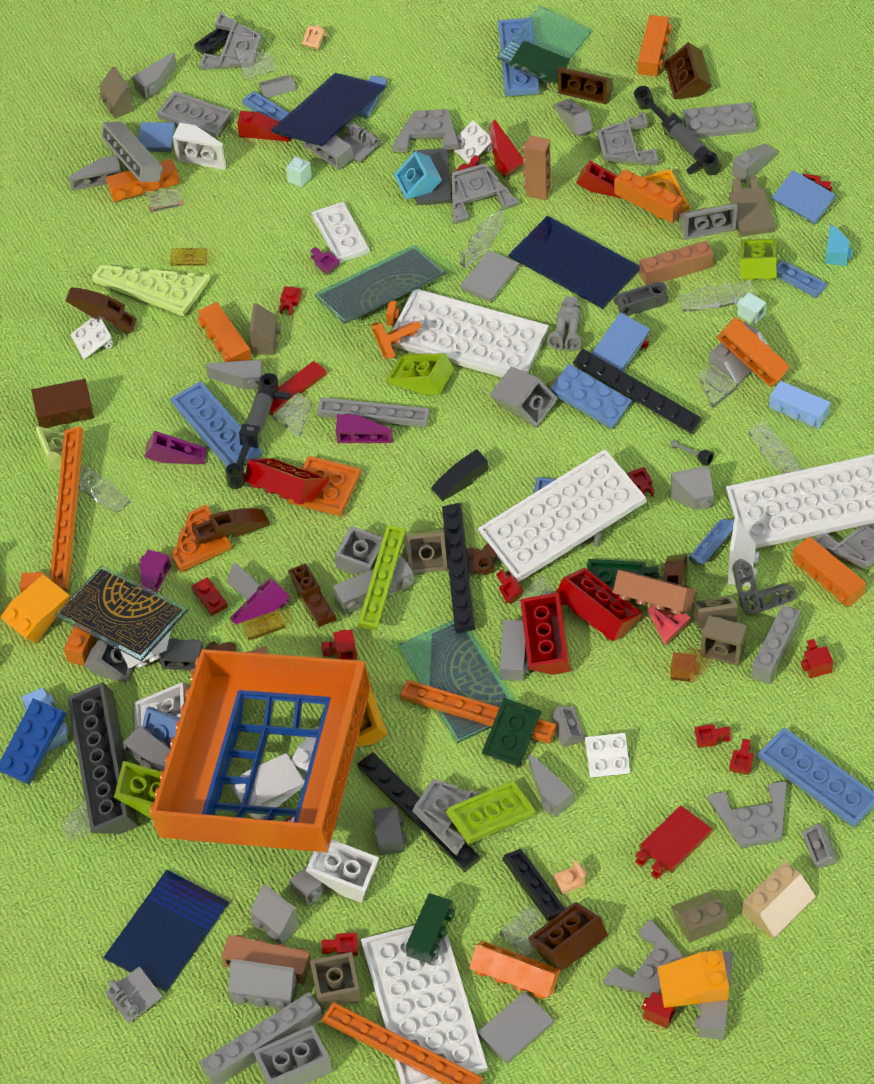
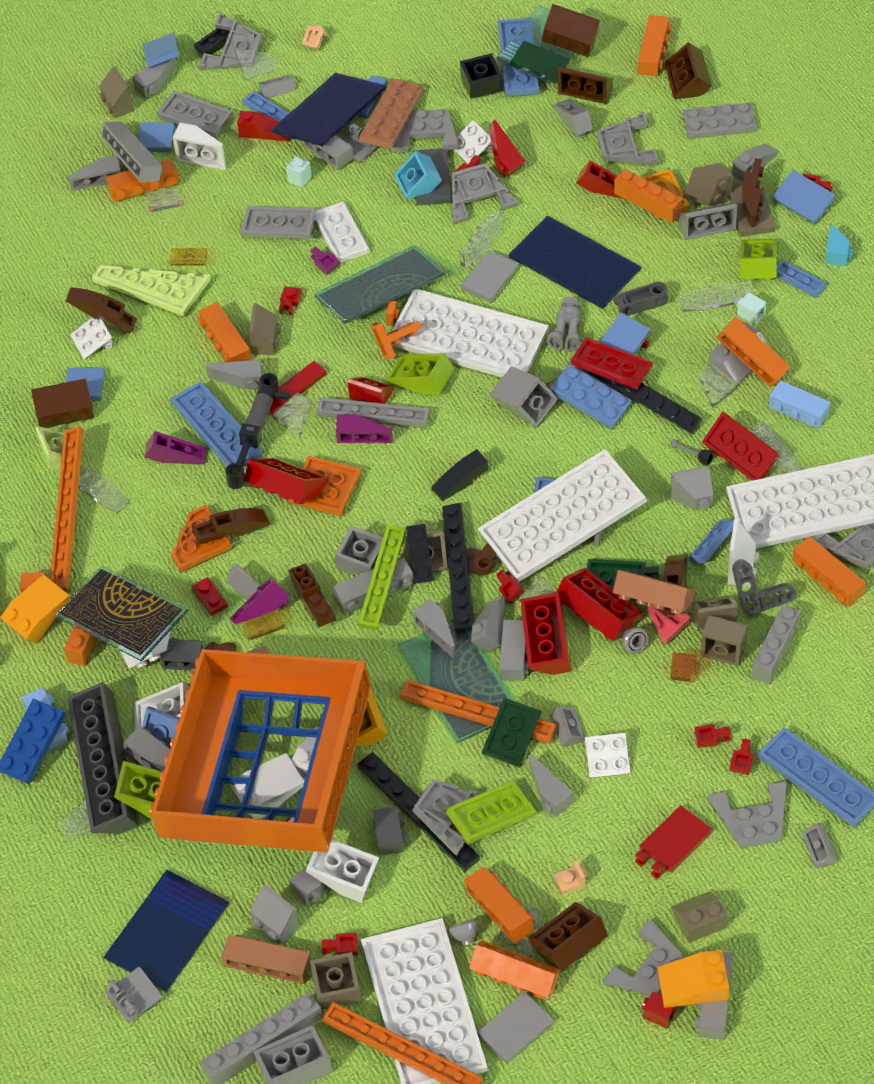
light grey slope [84,636,133,682] -> none
magenta slope [139,549,171,596] -> none
light grey slope [228,959,298,1010] -> none
red brick [321,629,357,660] -> none
dark green brick [405,893,455,964] -> none
black plate [502,849,566,921] -> none
nougat brick [522,135,551,200] -> none
red plate [627,467,654,497] -> none
black piece [634,86,721,175] -> none
nougat brick [639,240,713,285] -> none
tan slope [742,861,816,939] -> none
red brick [801,639,833,679] -> none
none -> medium blue tile [66,368,105,400]
none -> medium blue tile [143,32,180,68]
none -> light grey plate [241,206,316,239]
none -> red slope [347,376,394,404]
none -> nougat plate [359,78,424,149]
none -> black plate [406,523,434,584]
none -> light grey slope [413,599,456,658]
none -> light grey brick [449,920,478,945]
none -> black brick [460,53,503,99]
none -> orange brick [464,867,534,944]
none -> light grey slope [471,595,505,652]
none -> reddish brown slope [541,4,600,57]
none -> red tile [570,337,653,390]
none -> light grey brick [622,627,649,654]
none -> dark tan slope [683,163,733,206]
none -> red tile [702,411,781,481]
none -> reddish brown slope [742,158,765,227]

